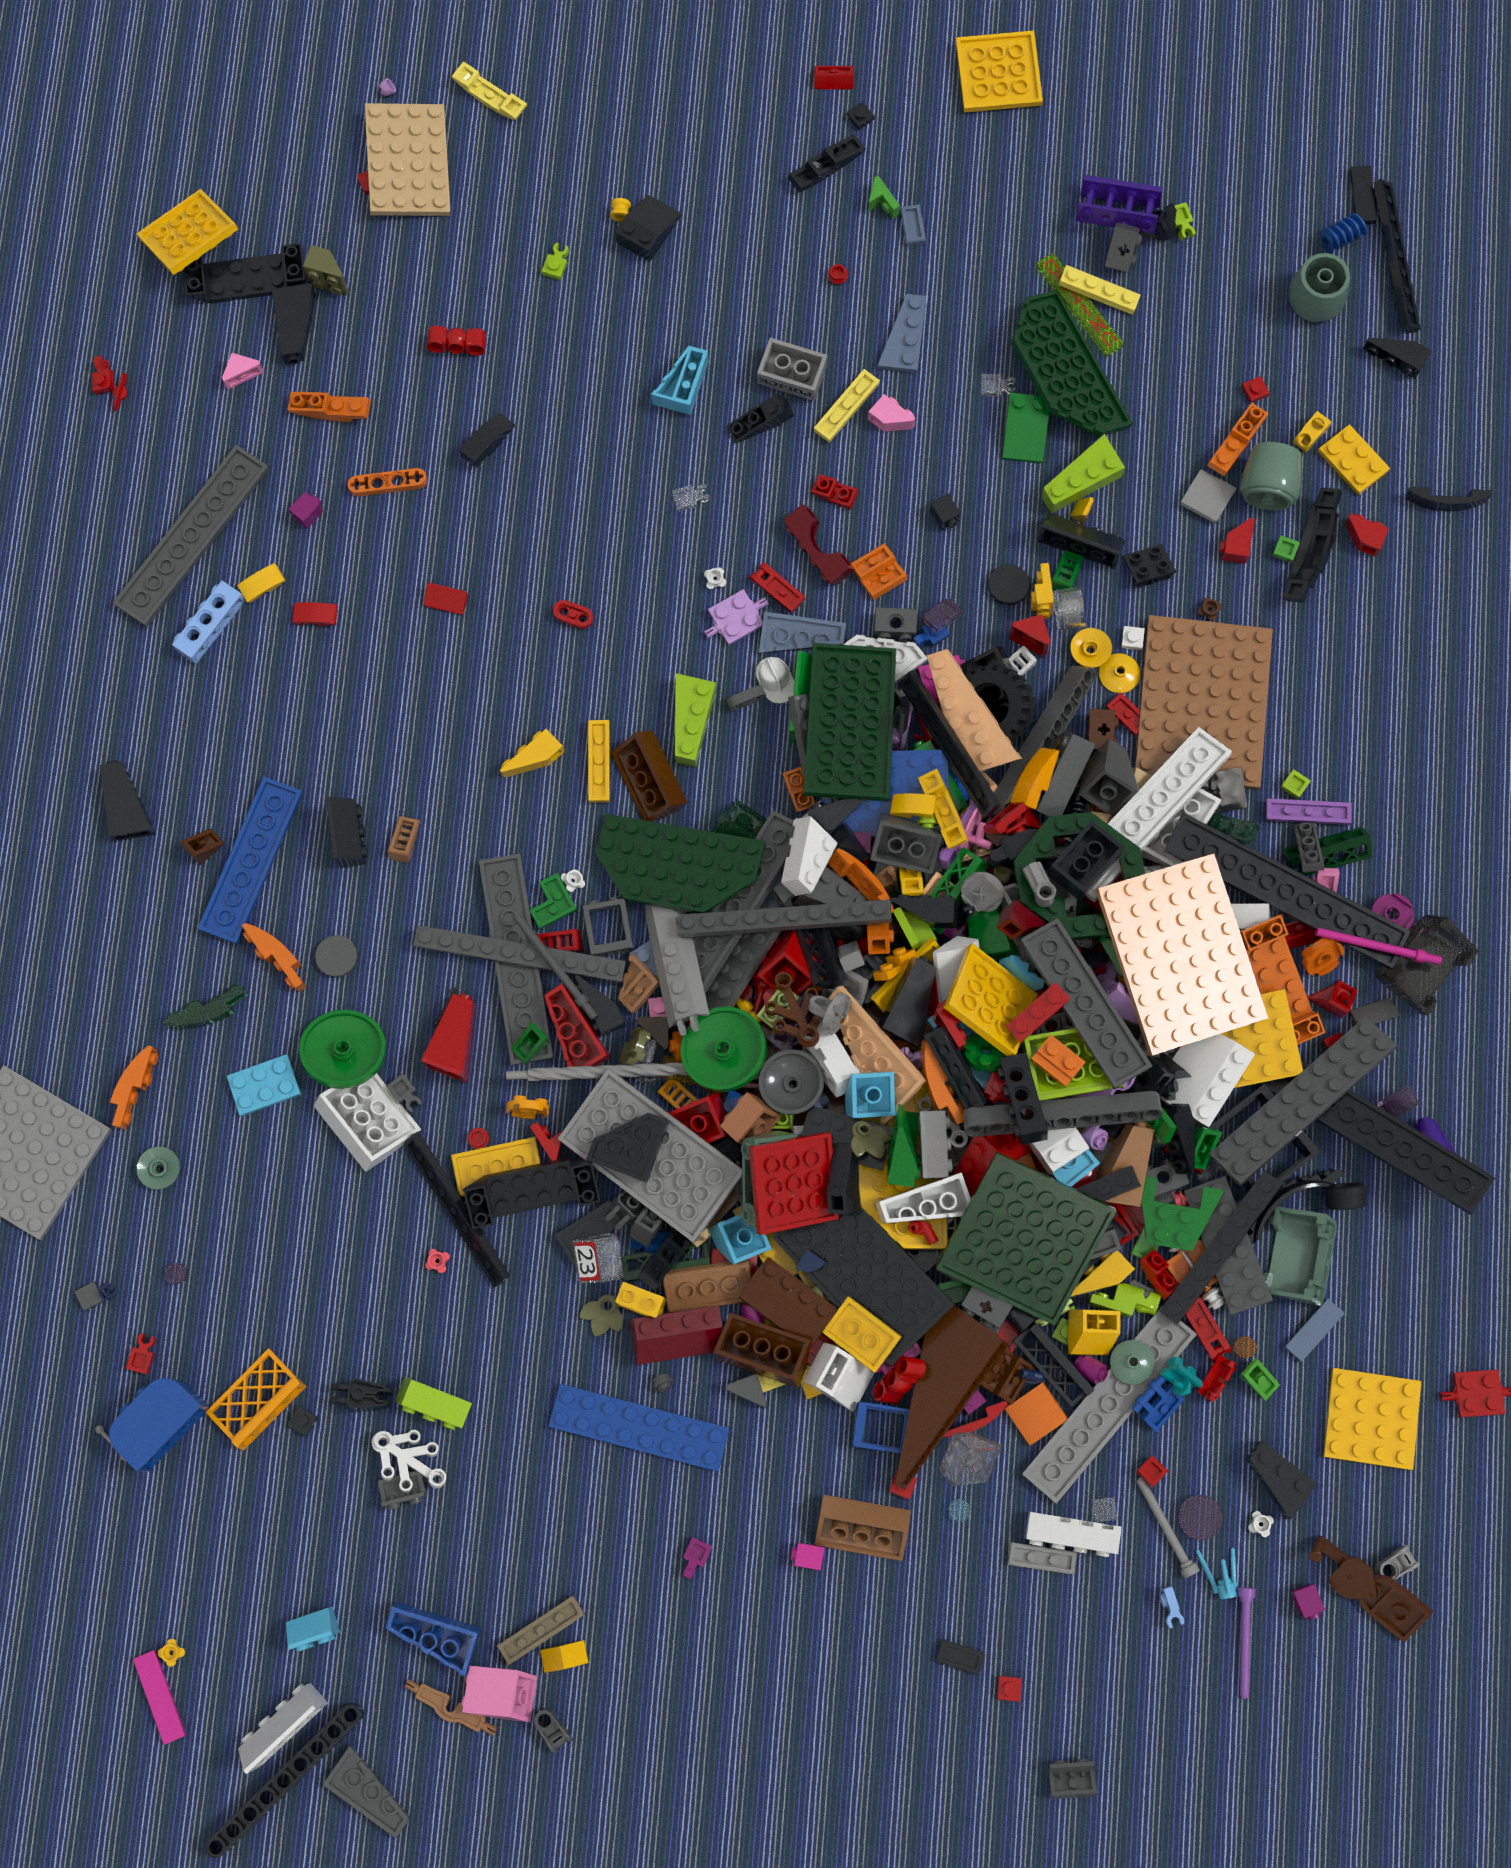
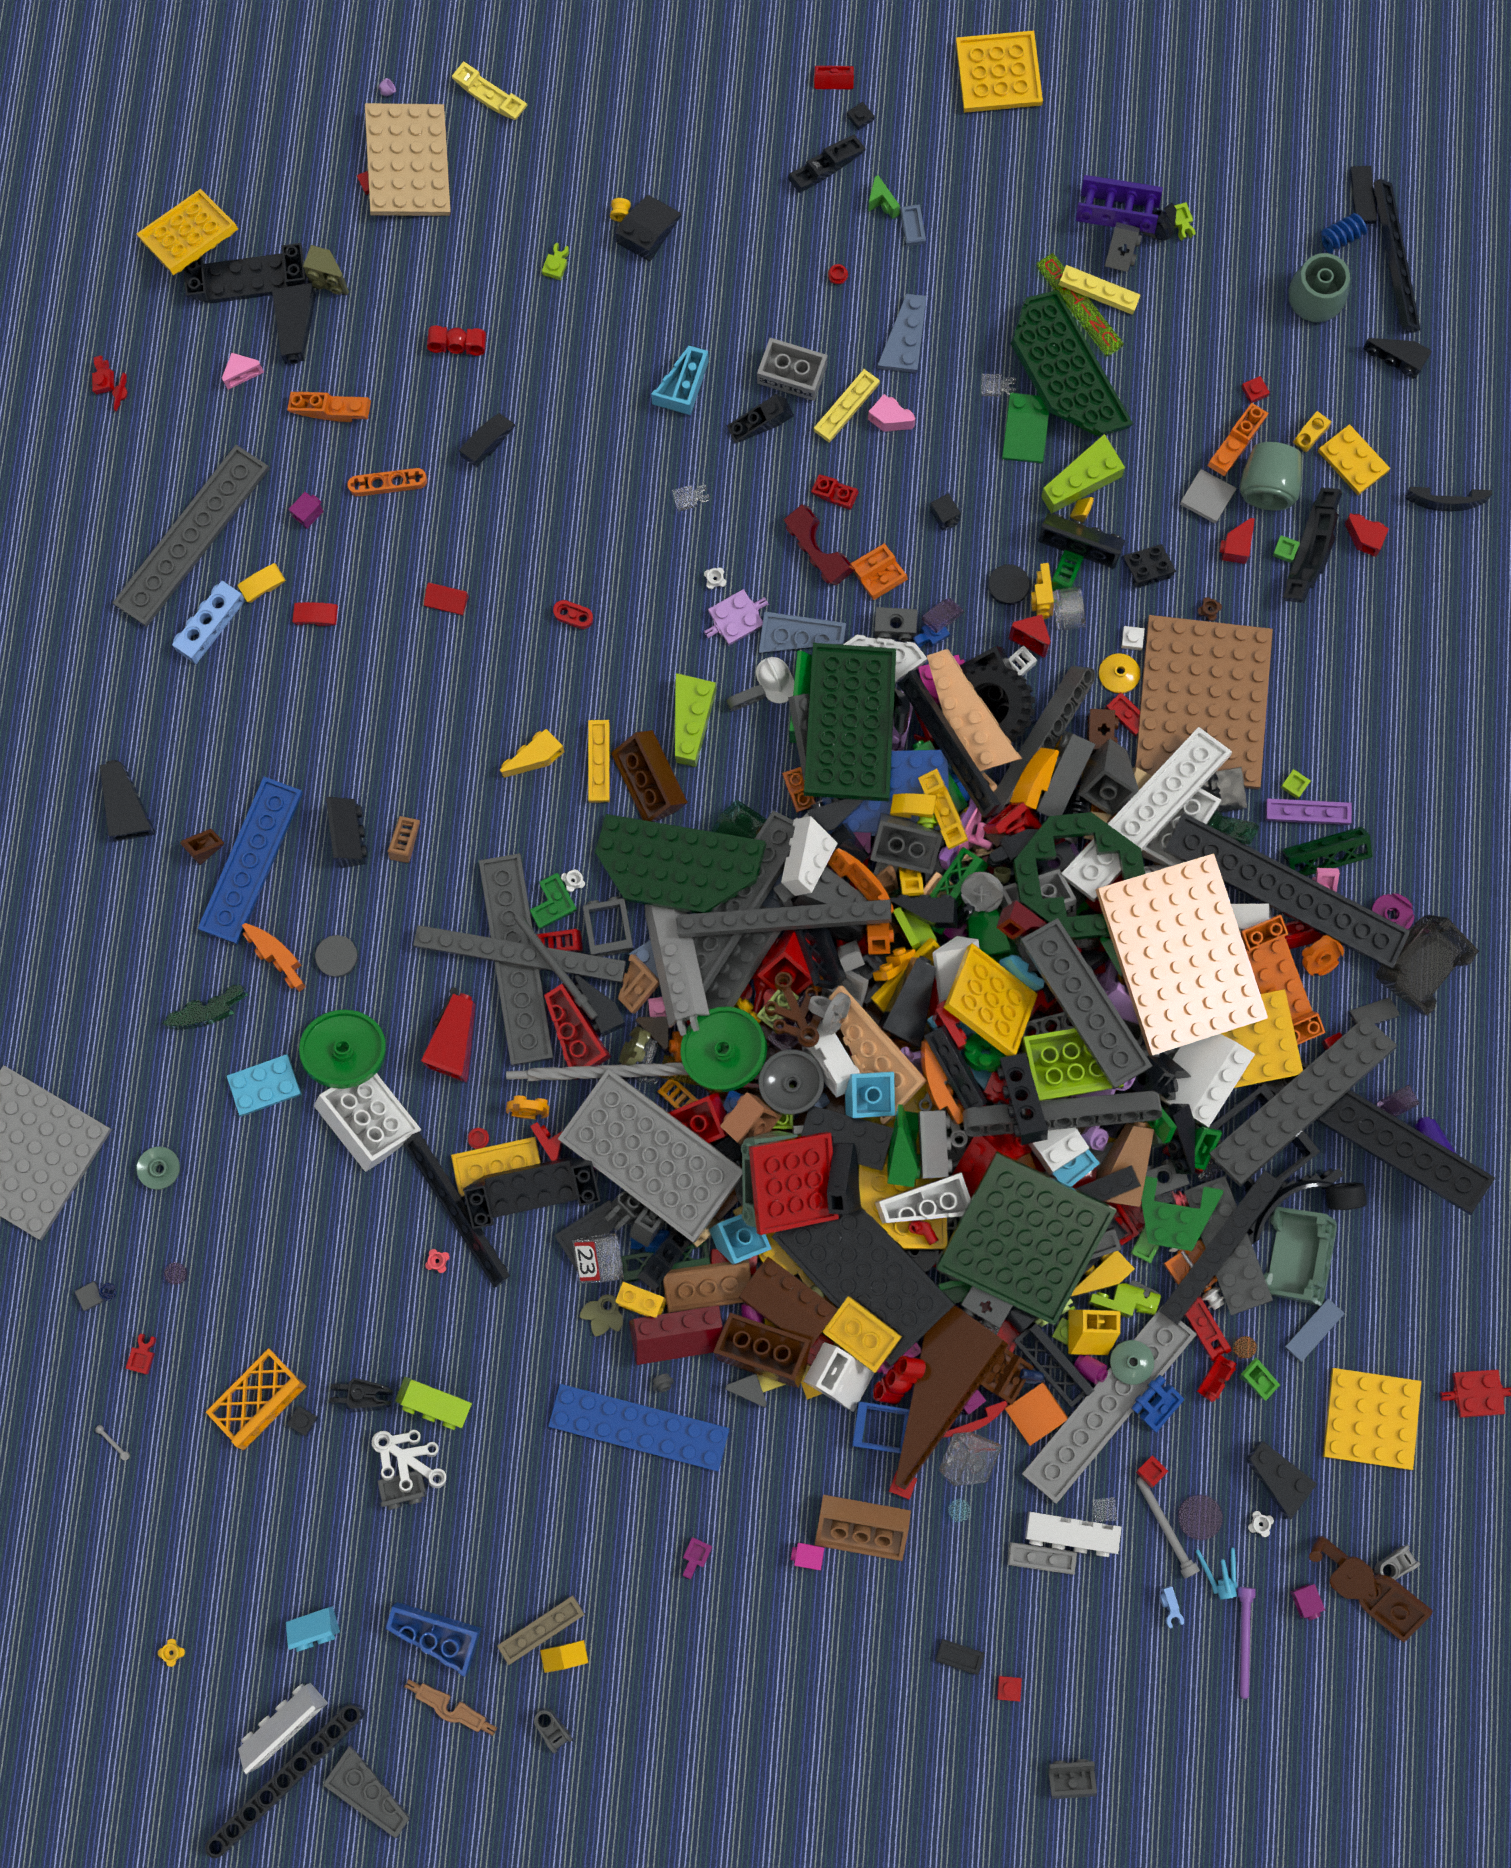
blue brick [109,1378,210,1472] -> none
orange slope [110,1046,158,1130] -> none
dark pink tile [133,1650,187,1745] -> none
dark grey plate [386,1073,423,1113] -> none
bright pink slope [462,1666,537,1723] -> none
green slope [511,1022,550,1064] -> none
black plate [586,1113,670,1182] -> none
red plate [749,562,805,614] -> none
dark blue tile [796,1250,827,1272] -> none
olive plate [850,1121,891,1159] -> none
red plate [1006,982,1071,1043] -> none
light grey piece [1023,862,1056,907] -> none
orange plate [1030,1035,1086,1088] -> none
black brick [1047,820,1125,902] -> none
yellow dish [1070,628,1112,668] -> none
red slope [1140,1249,1179,1300] -> none
teal hips [1161,1356,1202,1397] -> none
dark grey tile [1293,822,1324,872] -> none
red slope [1307,980,1357,1019] -> none
dark pink bar [1315,927,1442,965] -> none

